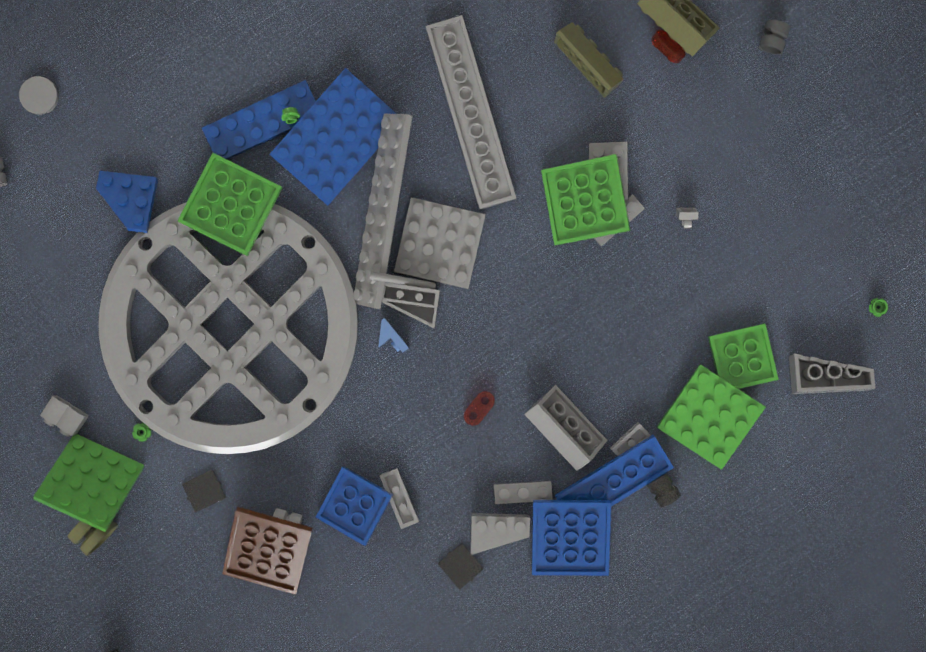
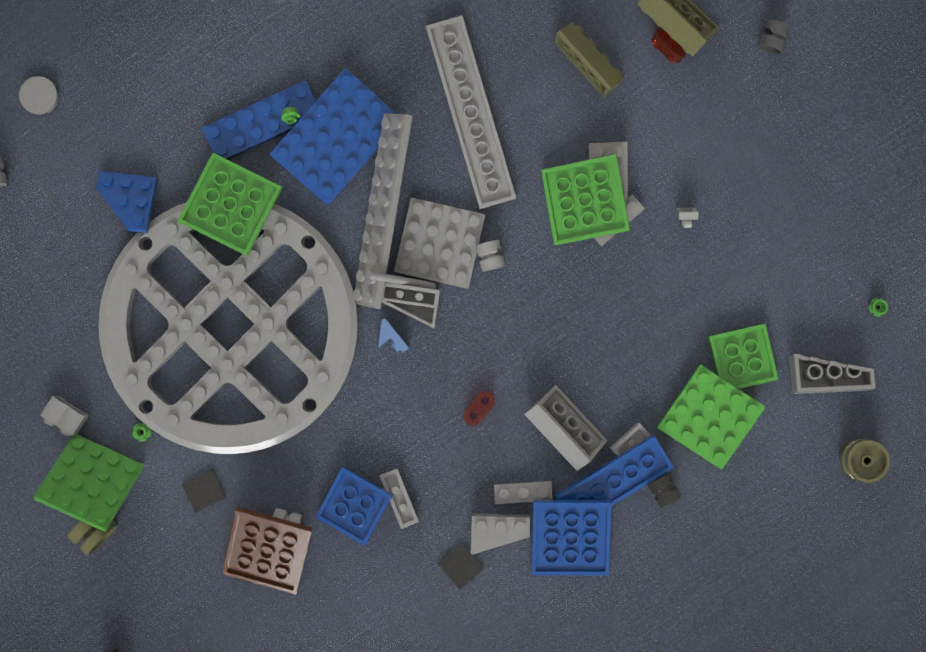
none -> light grey wheel [476,240,506,272]
none -> olive wheel [840,438,890,483]

